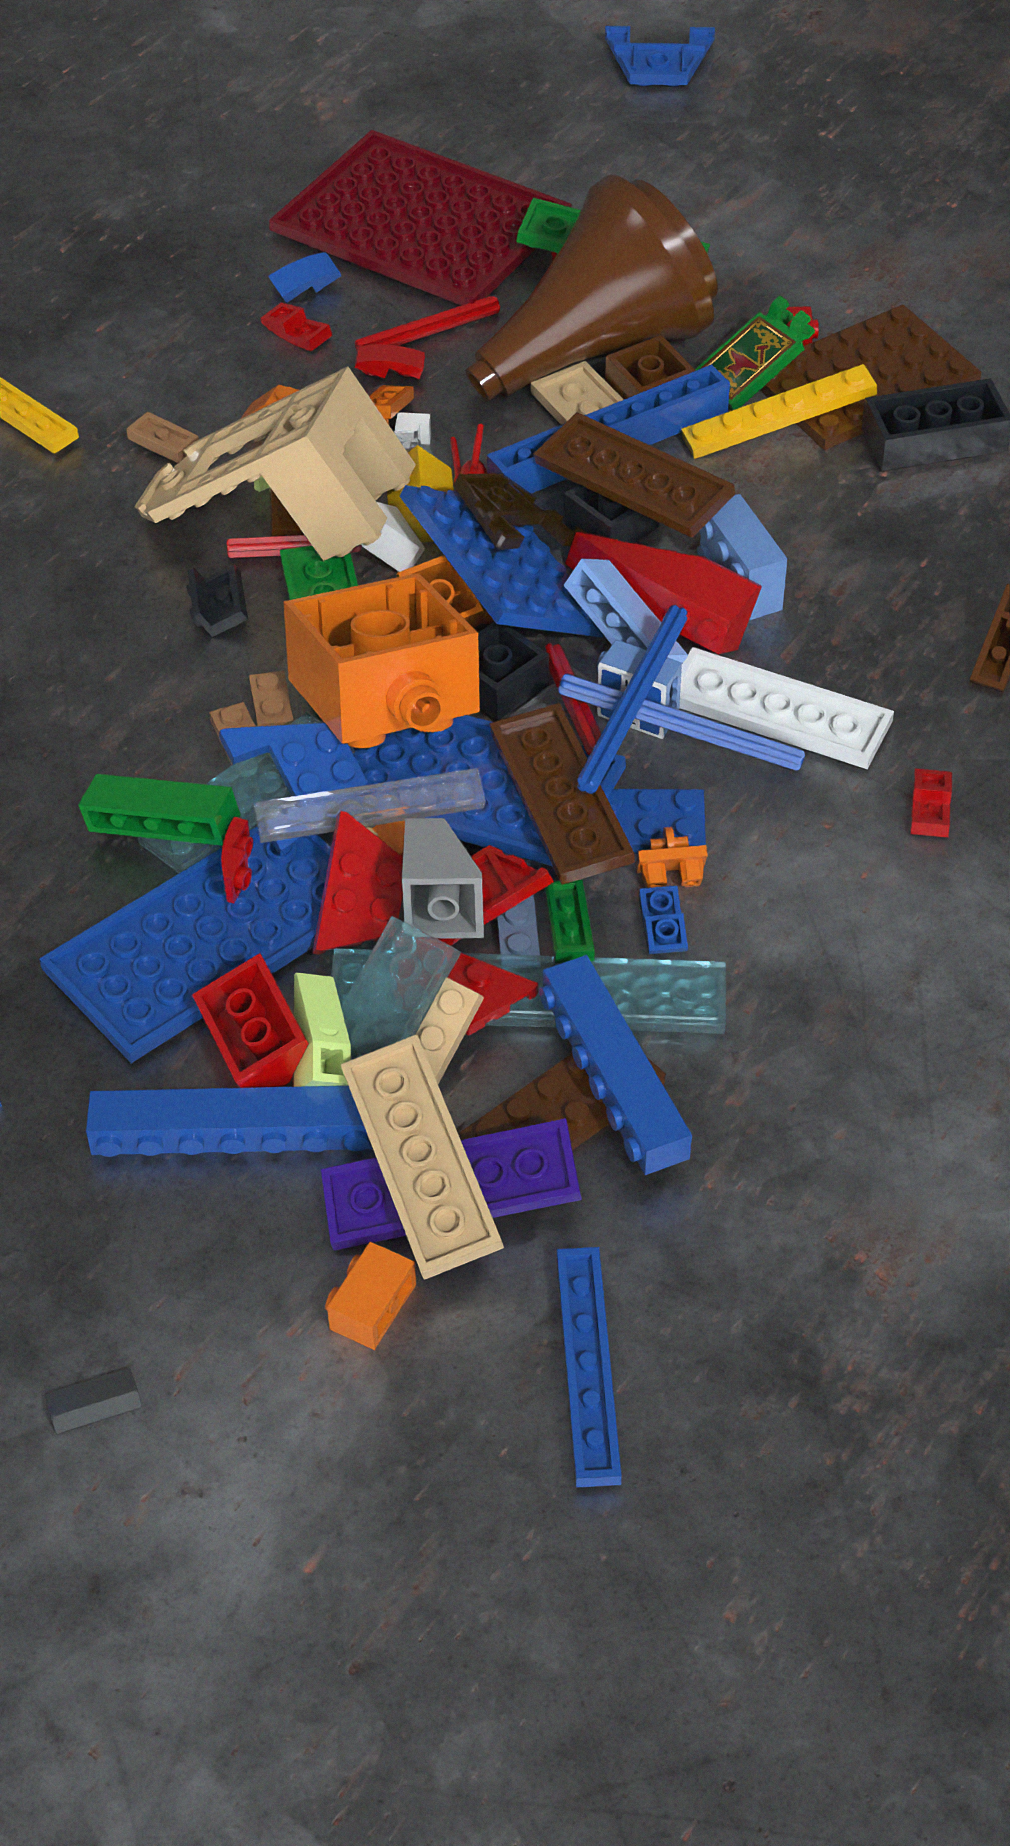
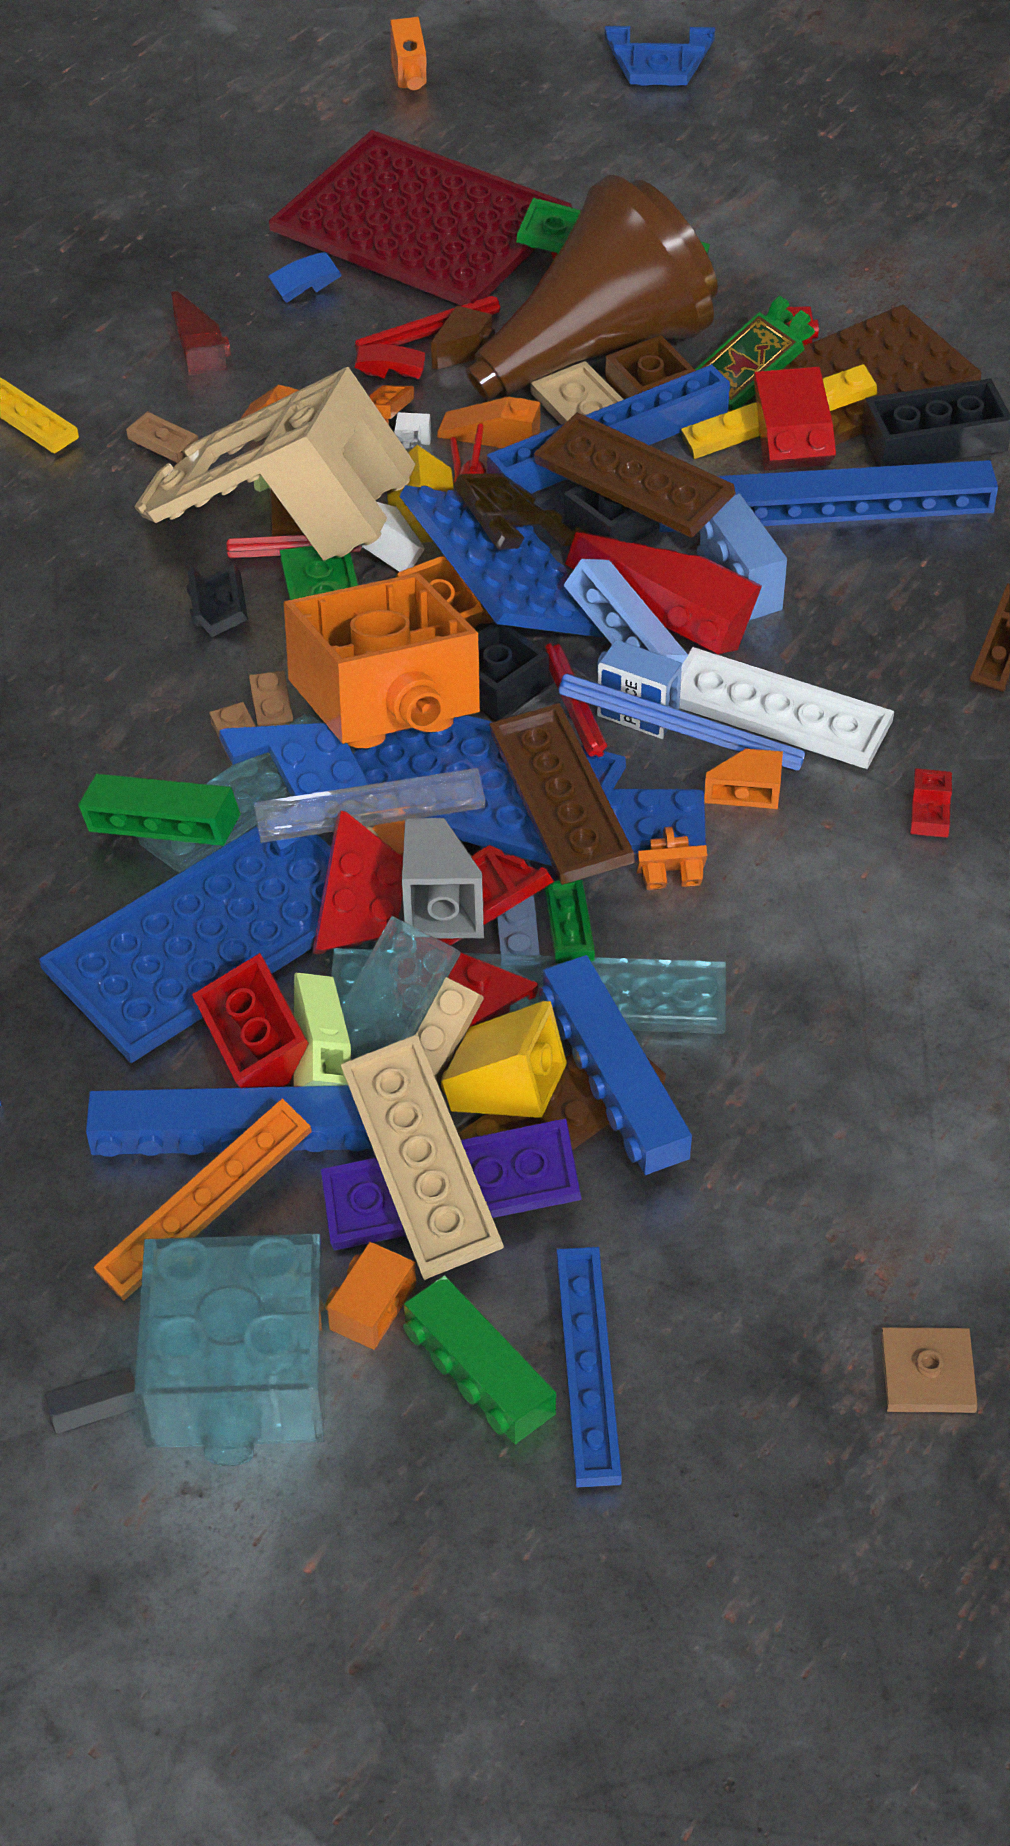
red slope [221,816,253,904] -> none
red slope [260,303,332,351] -> none
blue axle [577,605,687,794] -> none
blue slope [639,886,688,954] -> none
none -> orange plate [93,1098,312,1301]
none -> clear light blue brick [135,1234,327,1466]
none -> clear red slope [171,291,231,375]
none -> orange torso [390,17,427,90]
none -> green brick [403,1275,556,1444]
none -> reddish brown slope [431,305,495,369]
none -> orange slope [437,397,540,448]
none -> yellow slope [441,1001,567,1118]
none -> blue brick [659,460,998,532]
none -> orange slope [704,749,783,809]
none -> red slope [754,367,836,471]
none -> medium nougat plate [881,1327,978,1413]

